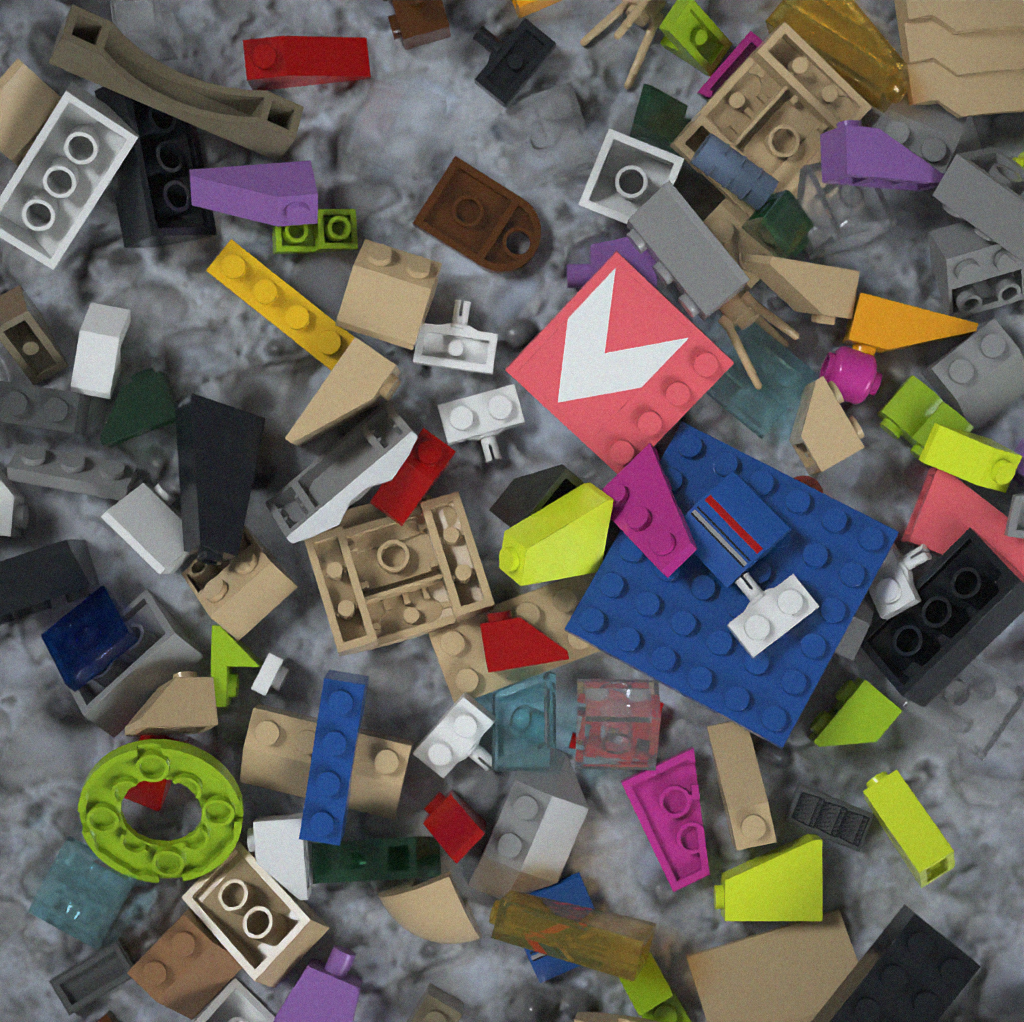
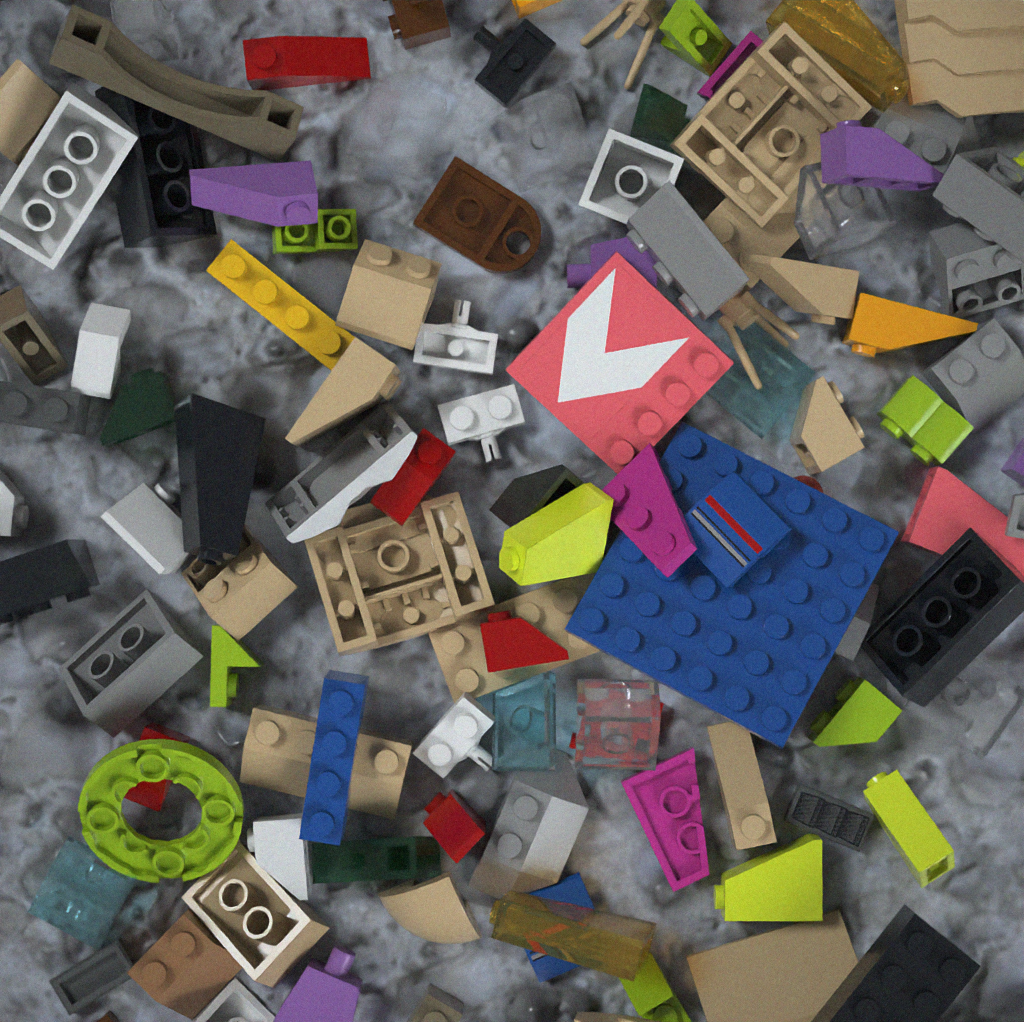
light grey plate [7,444,138,500] -> none
clear blue plate [41,585,139,692] -> none
tan slope [125,671,218,736] -> none
white plate [251,651,290,696] -> none
sand blue axle [690,133,779,211] -> none
white plate [727,572,819,659] -> none
clear green slope [741,190,814,258] -> none
dark pink head [819,346,882,404] -> none
white plate [868,542,932,620] -> none
neon yellow slope [918,423,1022,493] -> none

